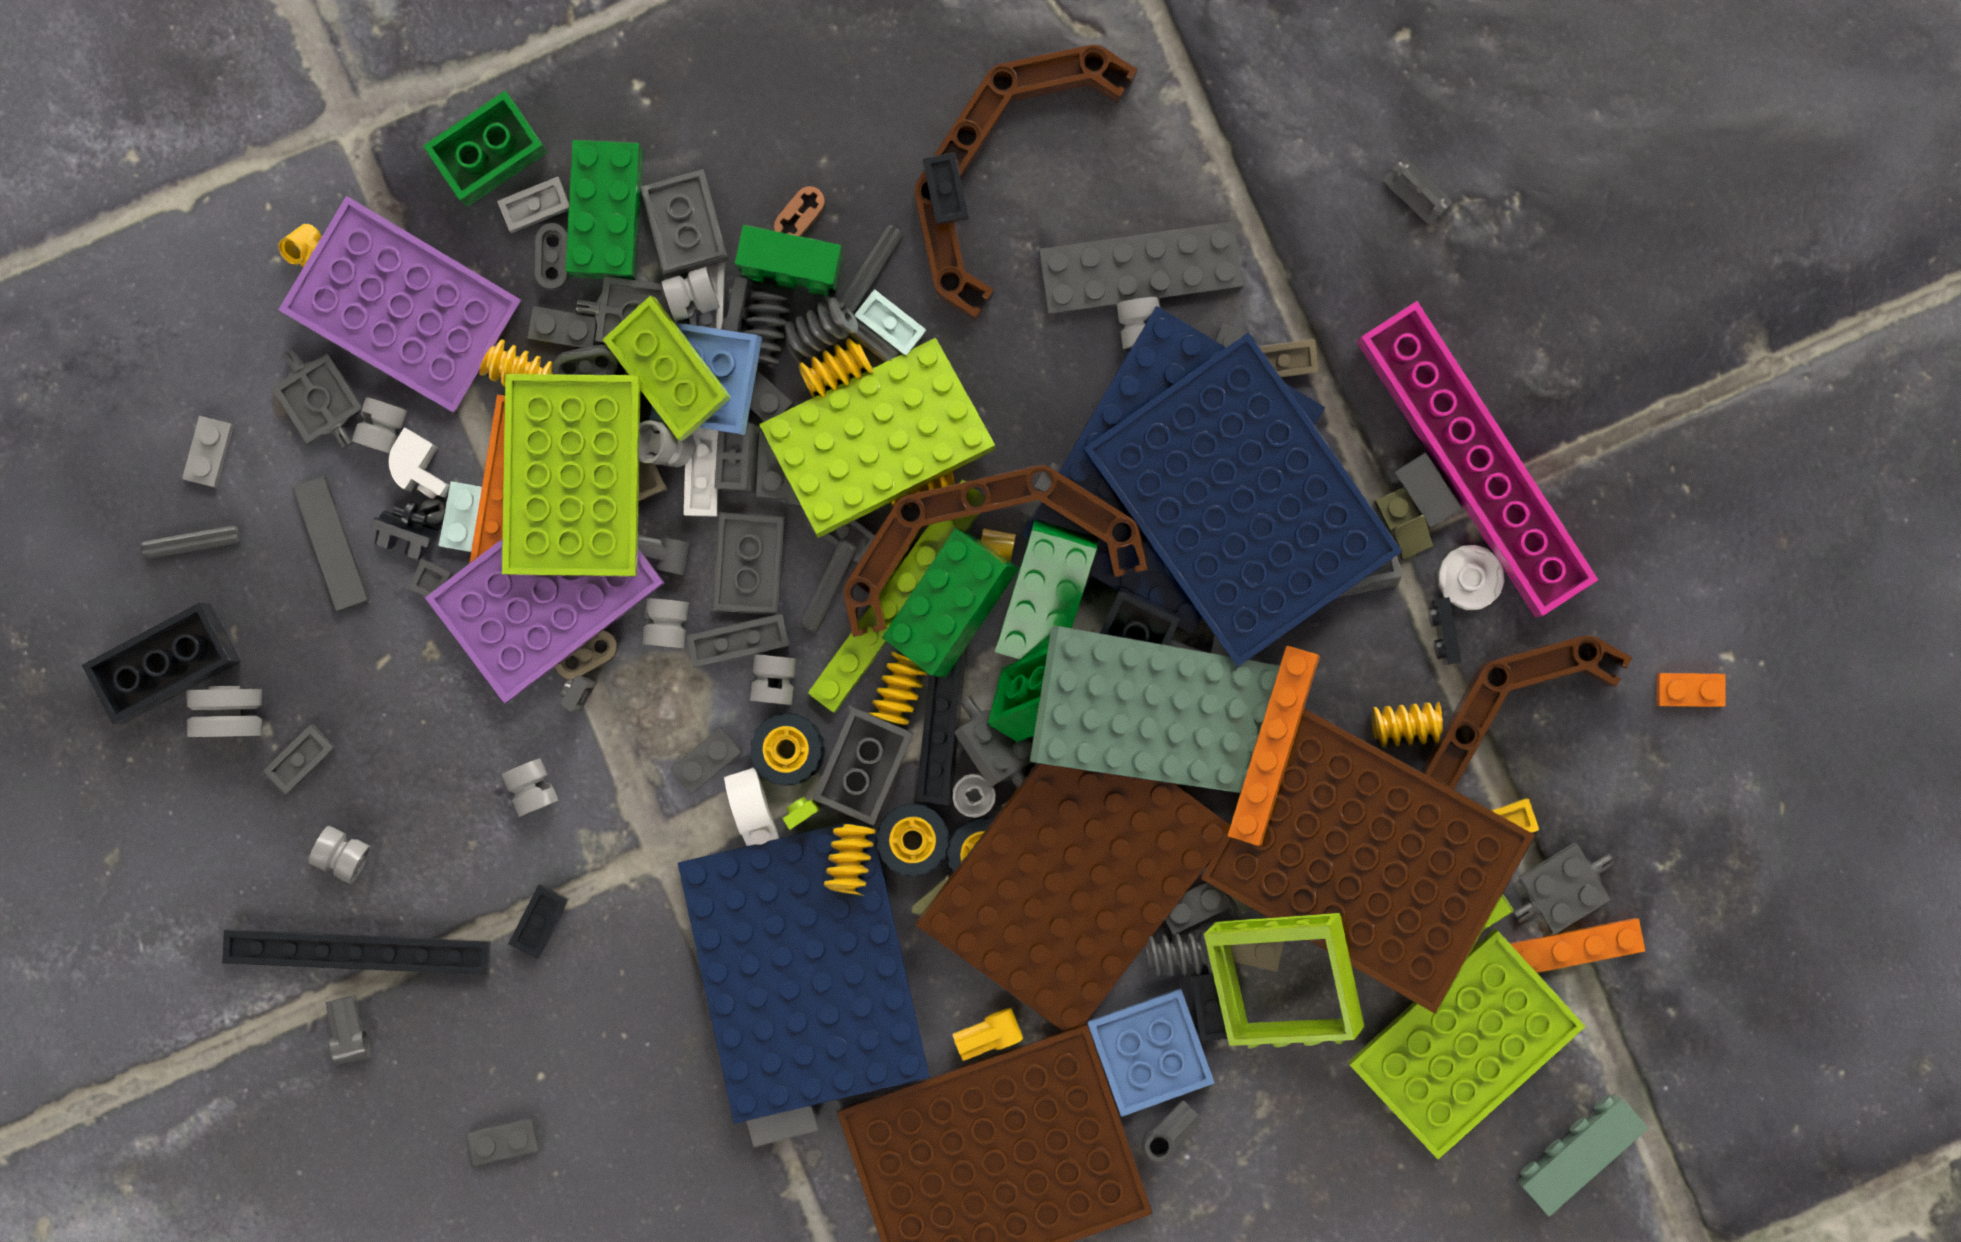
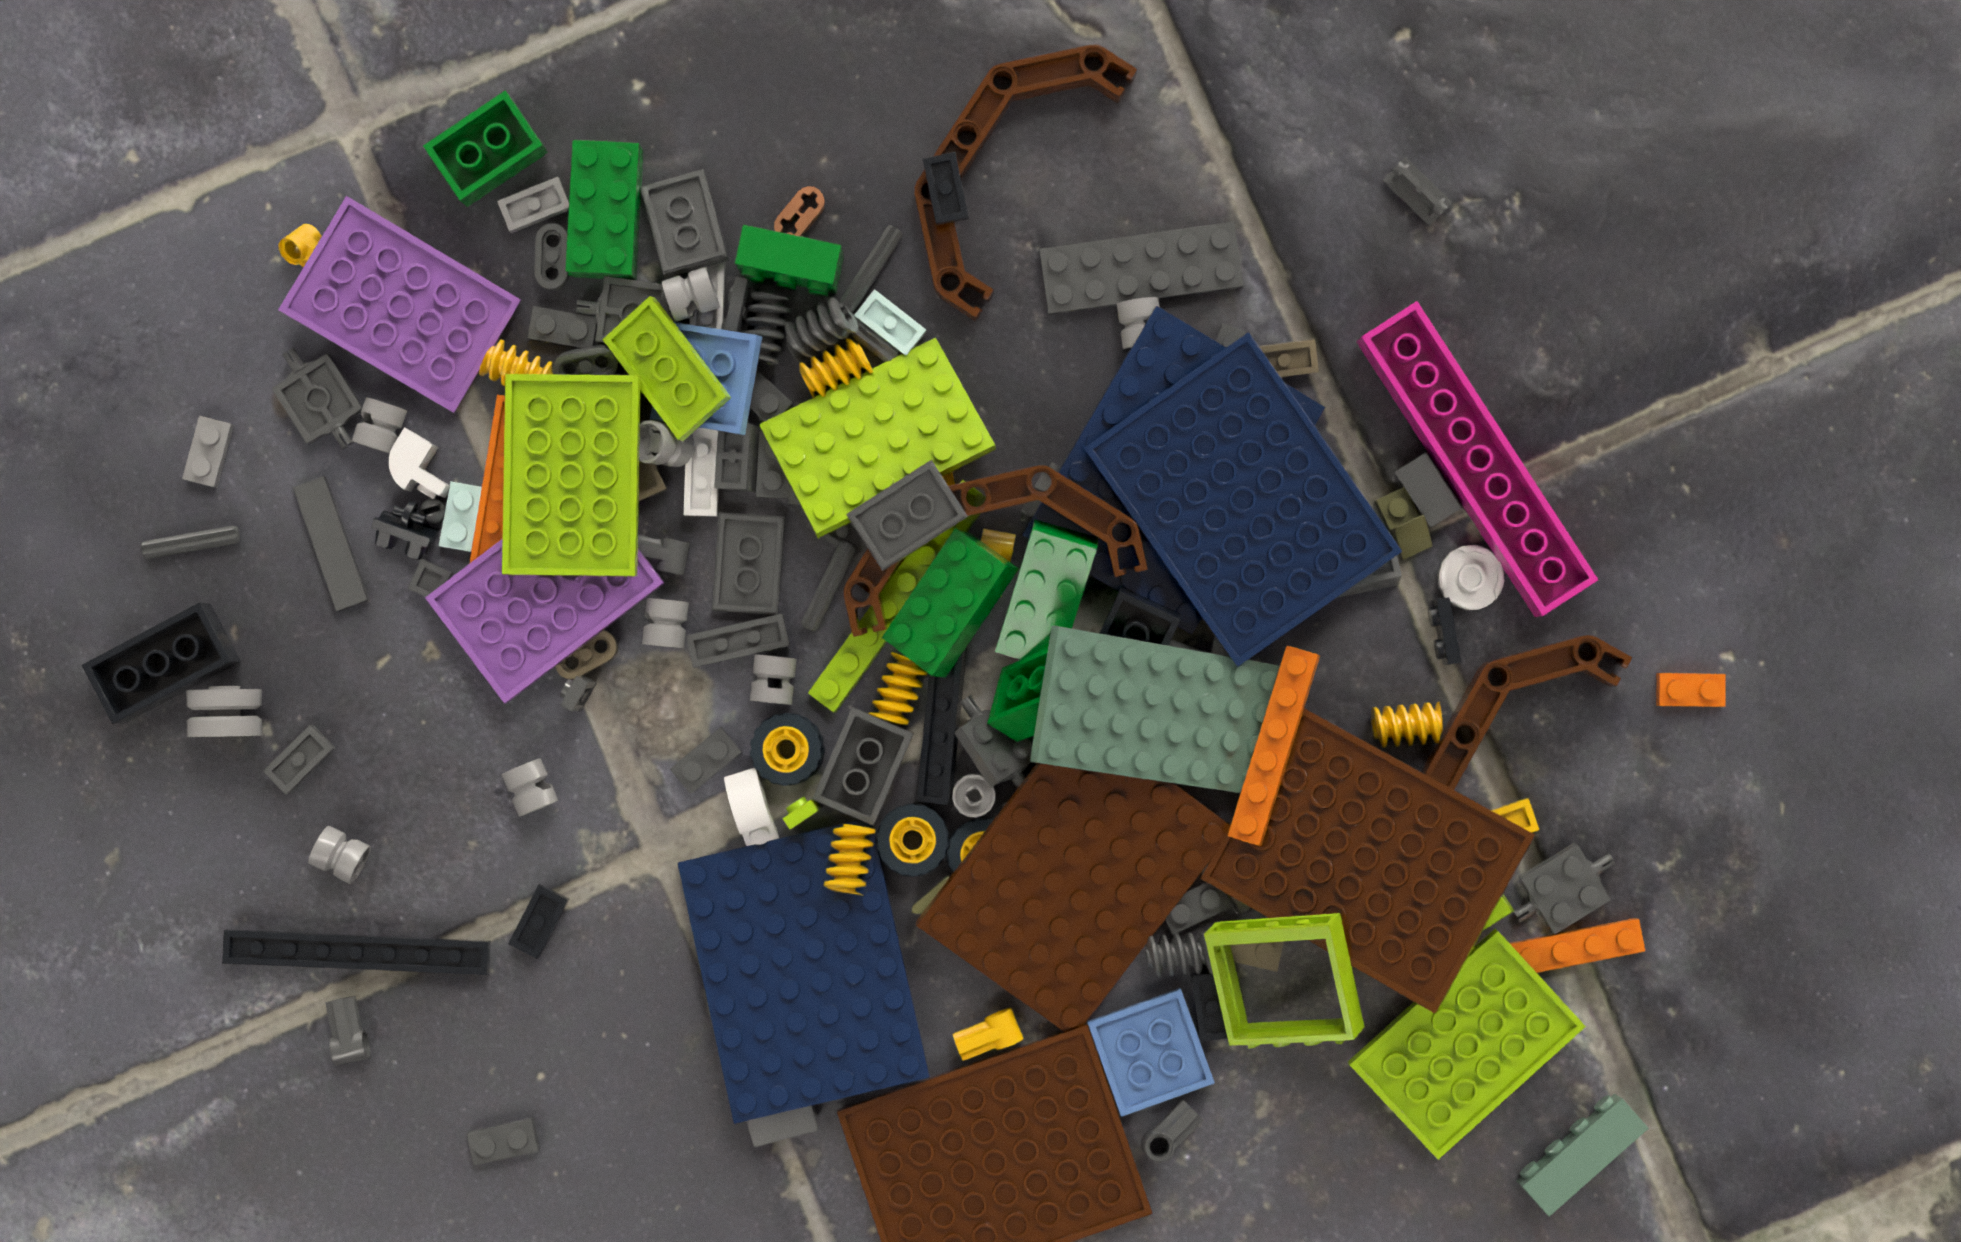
none -> dark grey tile [846,460,968,571]

